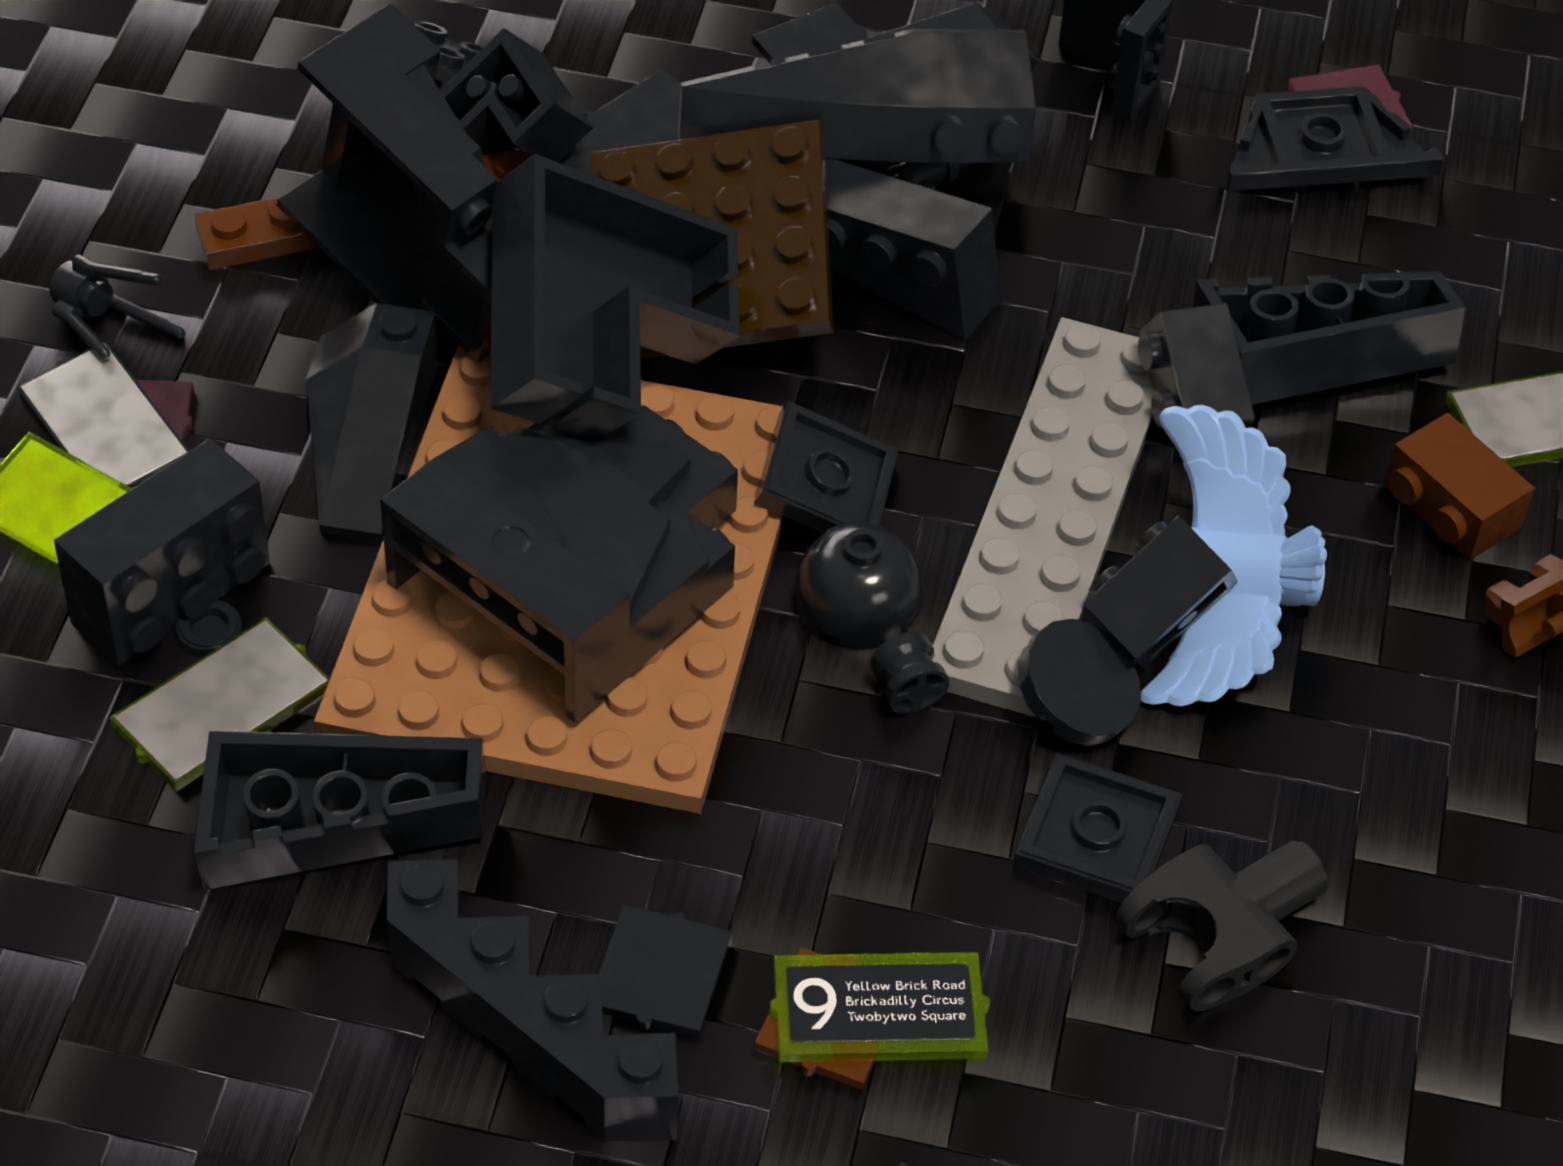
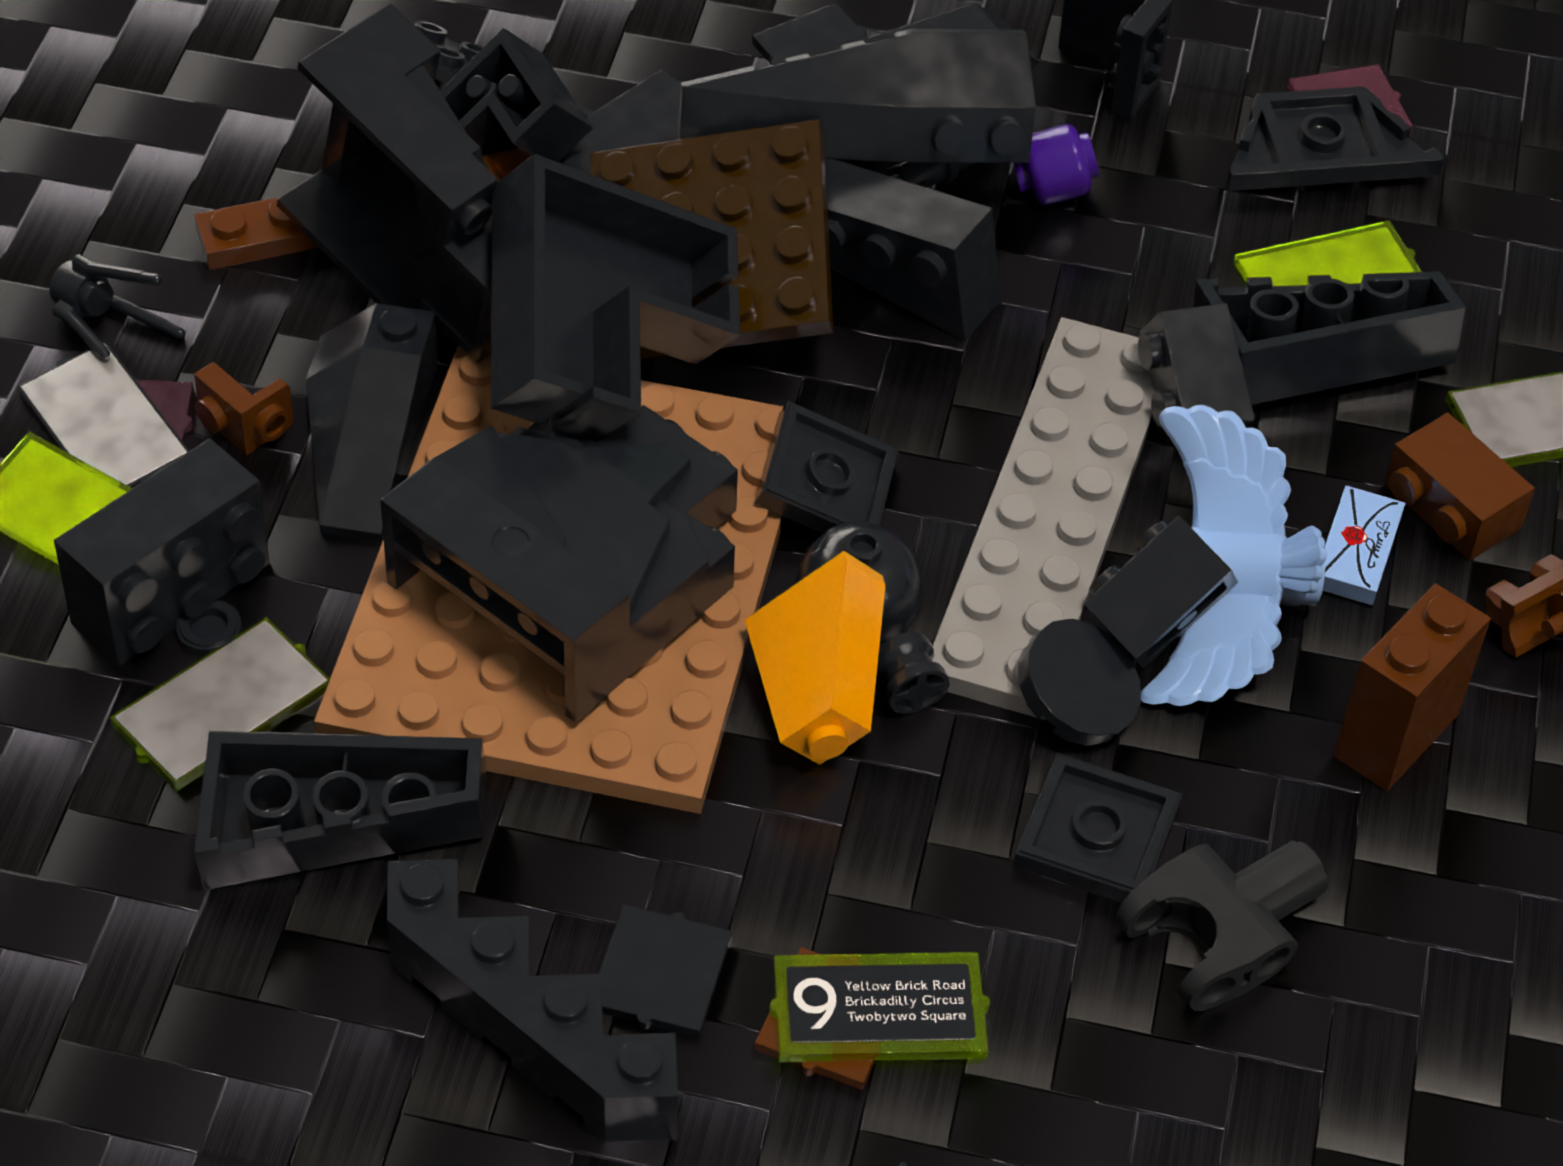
none -> reddish brown bracket [194,362,294,456]
none -> light orange slope [744,551,886,765]
none -> dark purple head [1012,124,1100,206]
none -> clear neon green piece [1234,220,1422,286]
none -> light blue tile [1323,485,1405,606]
none -> reddish brown brick [1333,583,1491,792]

